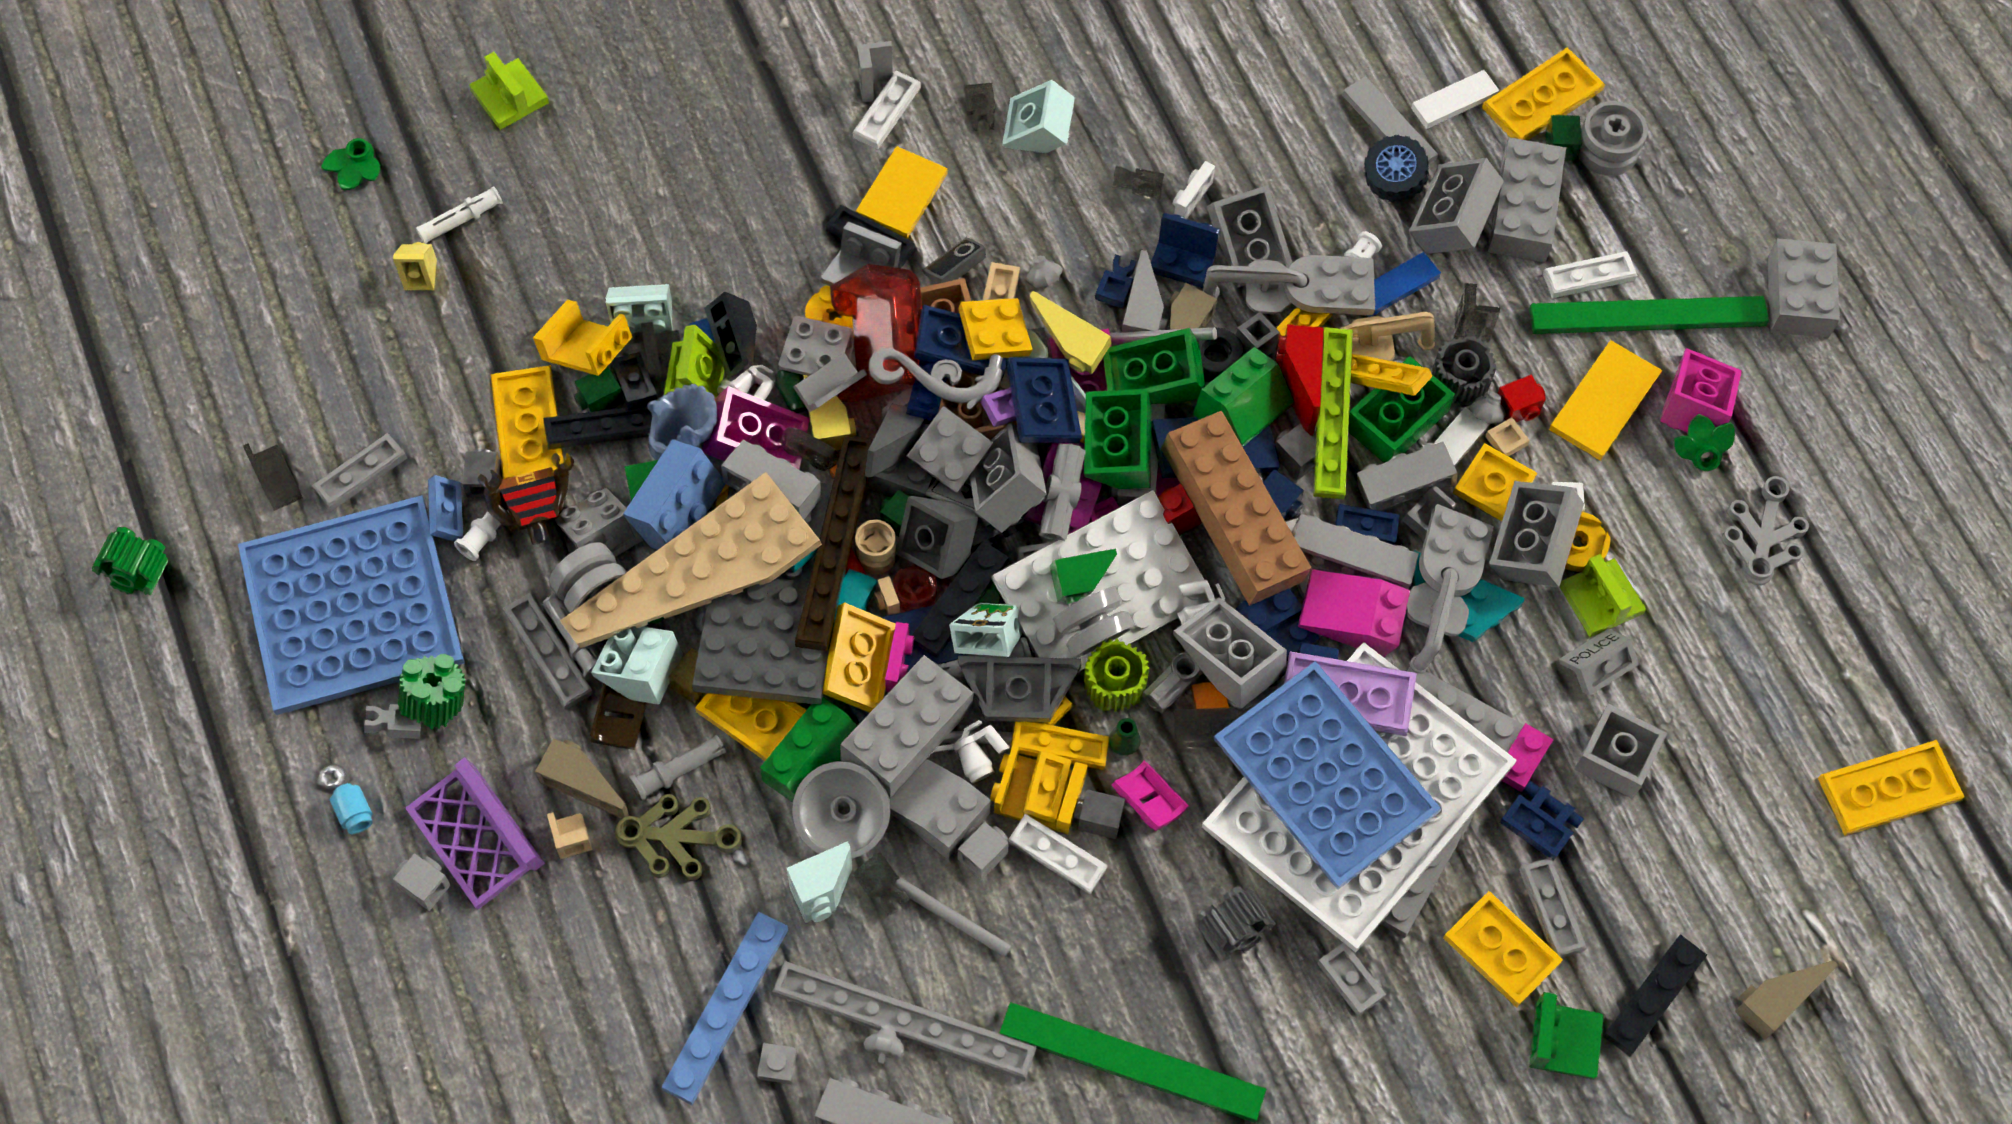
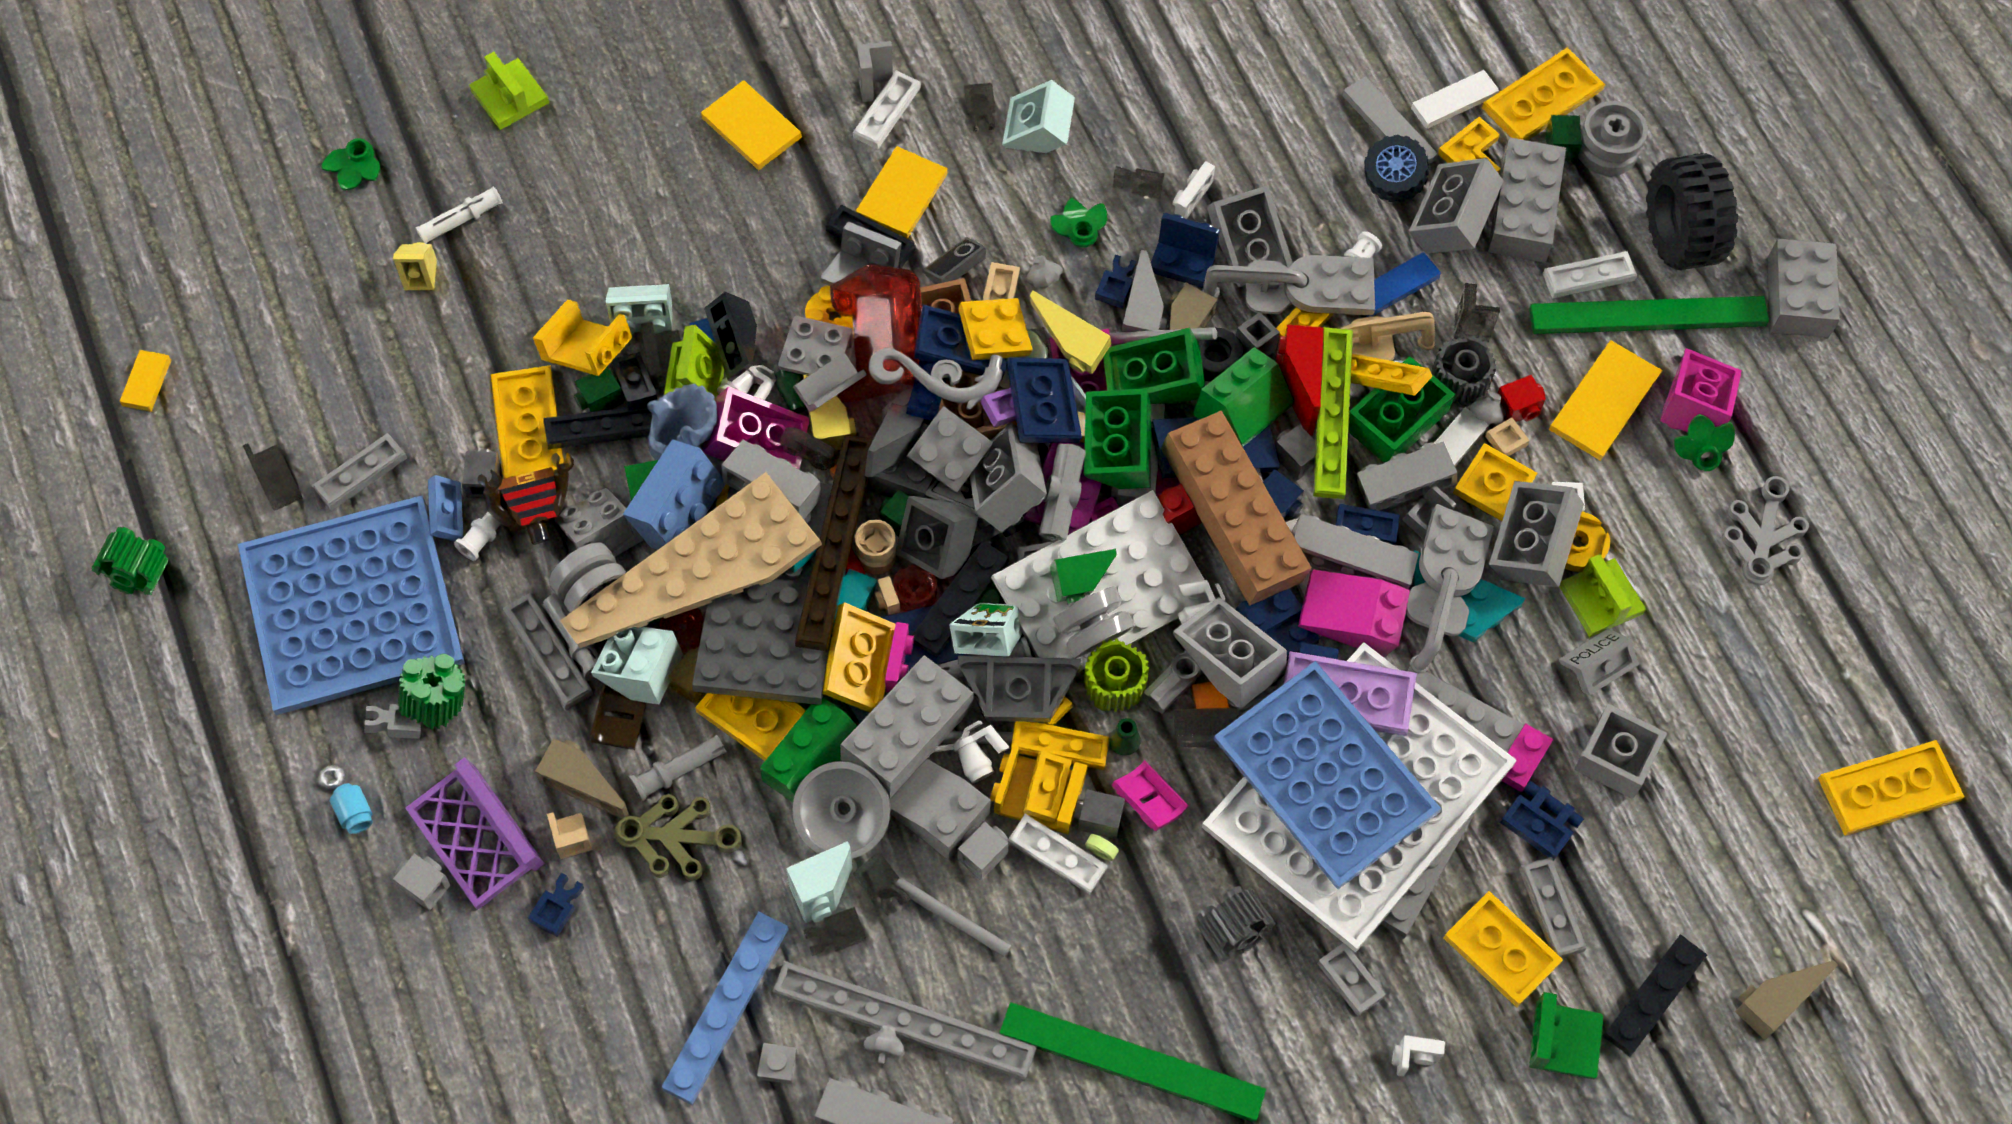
none -> yellow tile [119,350,171,412]
none -> dark blue plate [528,872,584,937]
none -> clear red wheel [660,607,704,652]
none -> yellow tile [701,80,802,170]
none -> clear smoke plate [803,907,866,956]
none -> green plate [1050,198,1107,247]
none -> yellowish green tile [1085,834,1119,862]
none -> white bracket [1392,1035,1445,1076]
none -> yellow plate [1438,117,1501,174]
none -> black tyre [1646,153,1738,270]

